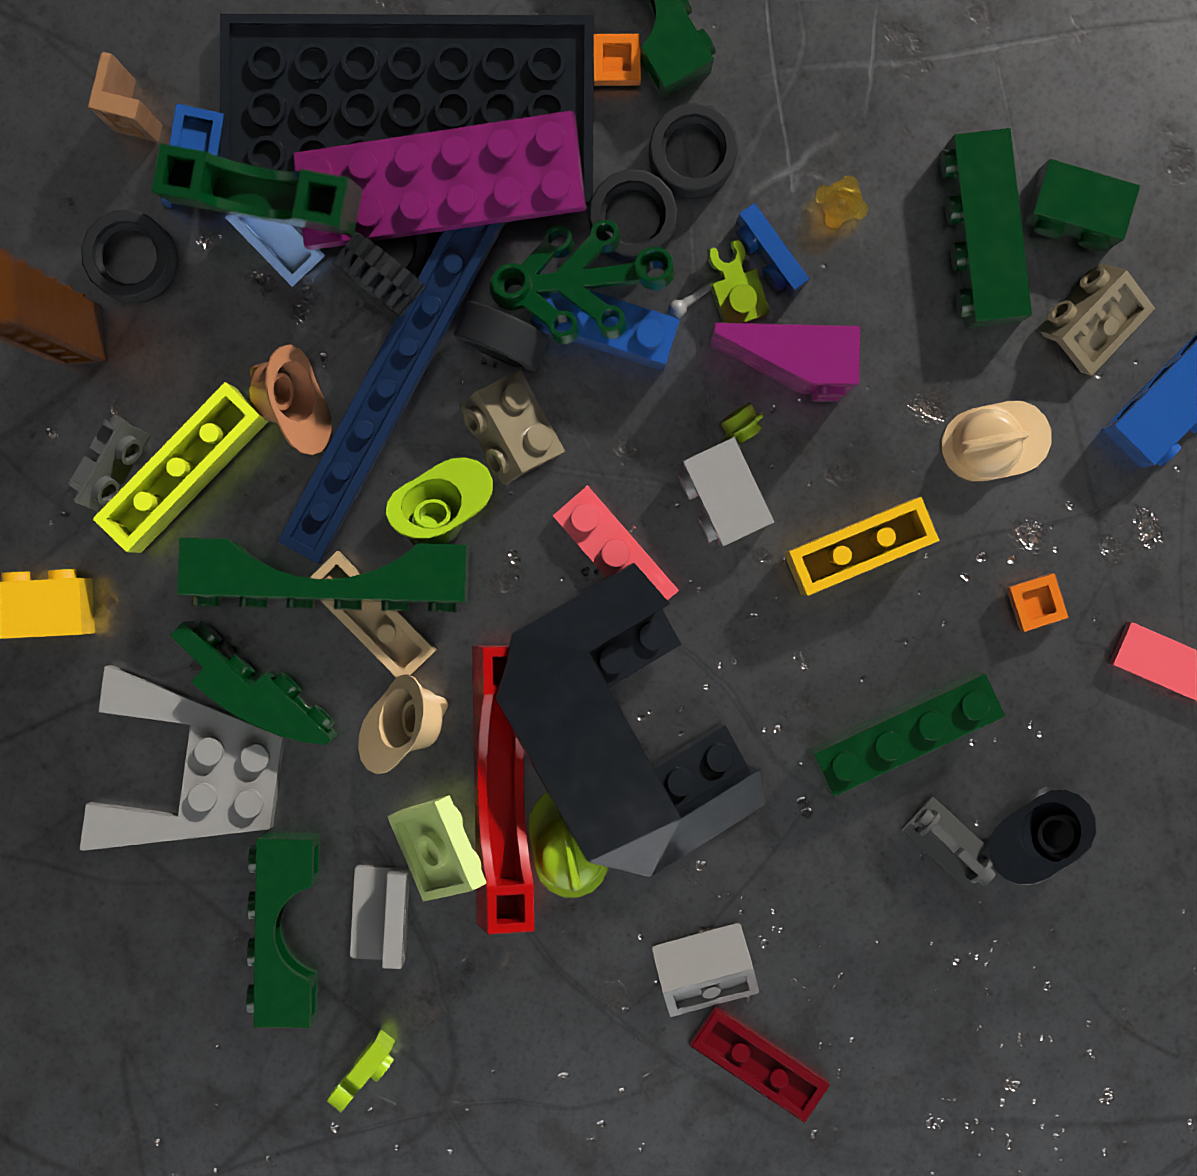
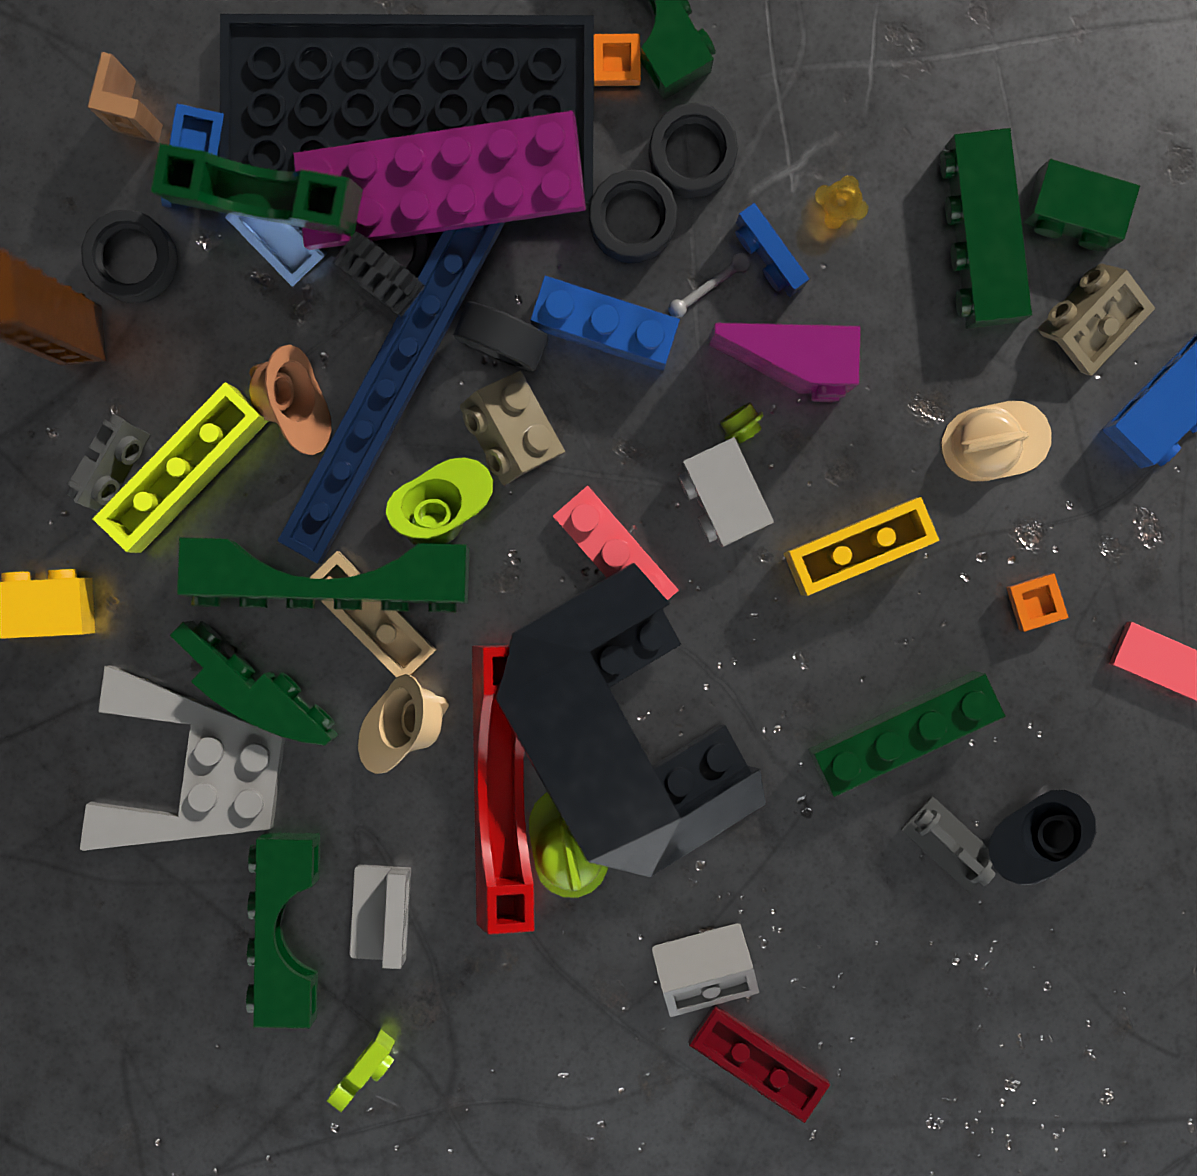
yellowish green plate [387,795,487,902] -> none
dark green plant [489,219,675,344] -> none
lime plate [707,240,770,323] -> none

